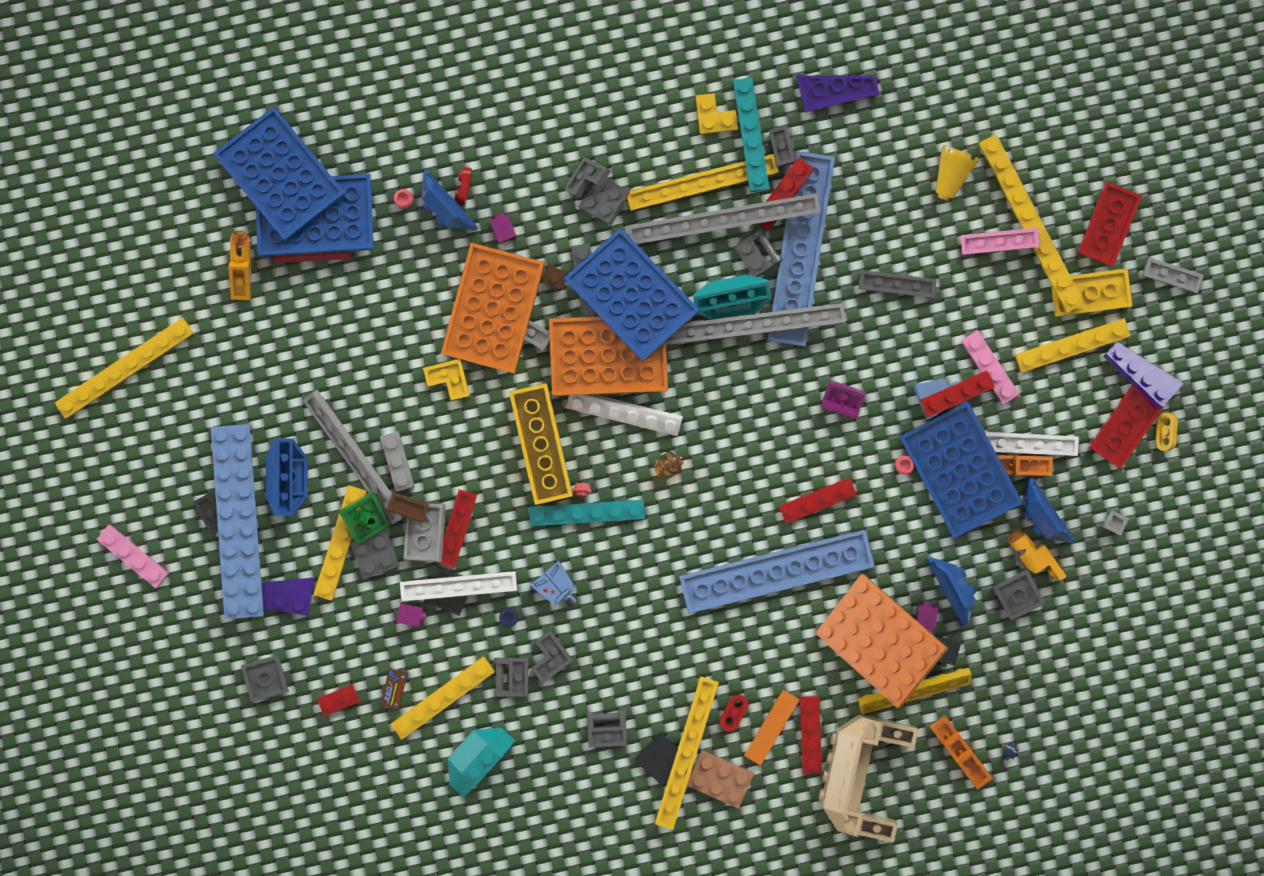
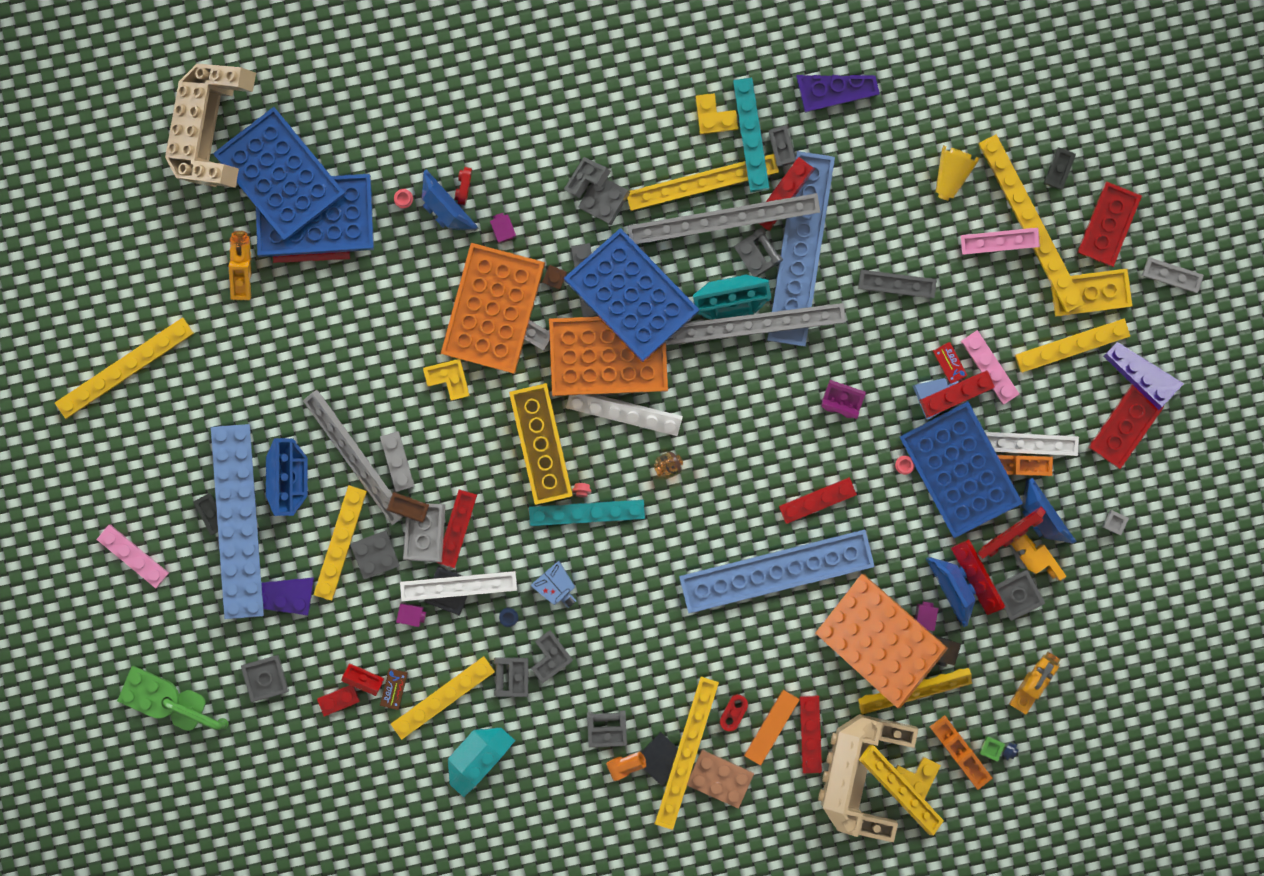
green plate [339,492,390,545] -> none
yellow plate [1156,413,1178,451] -> none
none -> bright green plate [117,666,228,731]
none -> tan wedge [165,64,256,188]
none -> red plate [341,663,384,696]
none -> orange piece [606,751,646,781]
none -> yellow plate [859,745,944,836]
none -> yellow plate [895,756,941,799]
none -> red tile [932,342,968,384]
none -> red plate [951,539,1005,615]
none -> red plate [978,506,1046,559]
none -> bright green plate [979,735,1005,761]
none -> light orange plate [1009,652,1061,715]
none -> pearl dark grey plate [1043,147,1076,190]

